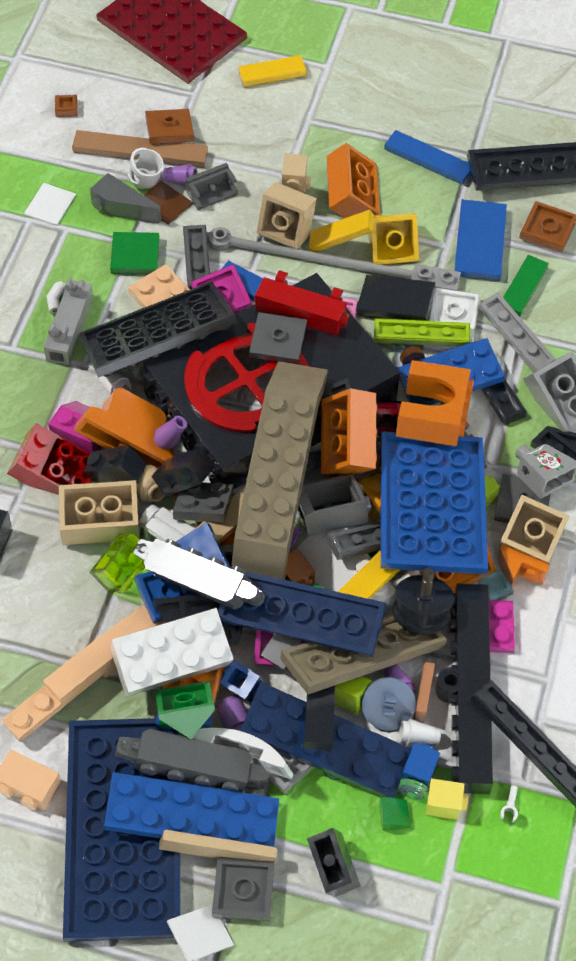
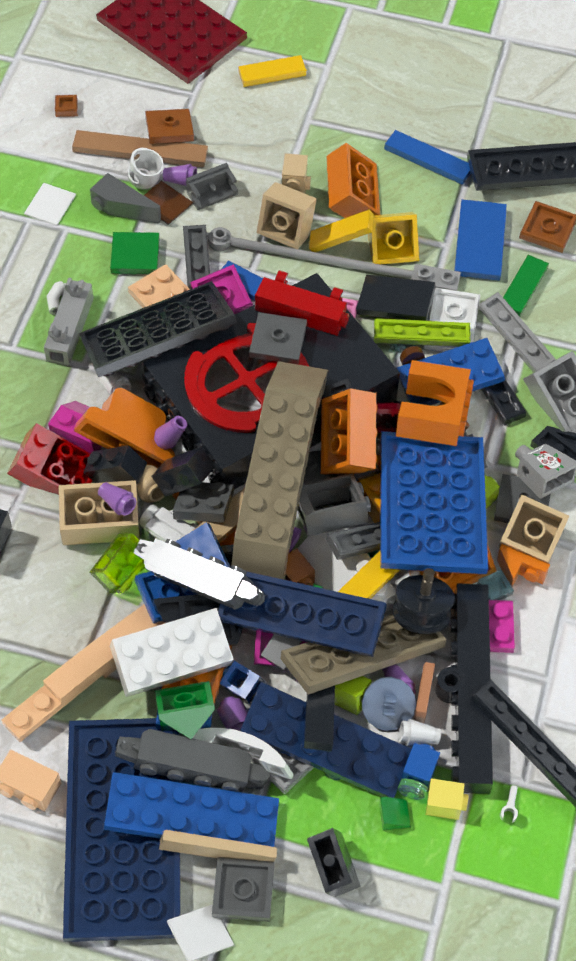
none -> medium lavender cone [98,482,137,516]

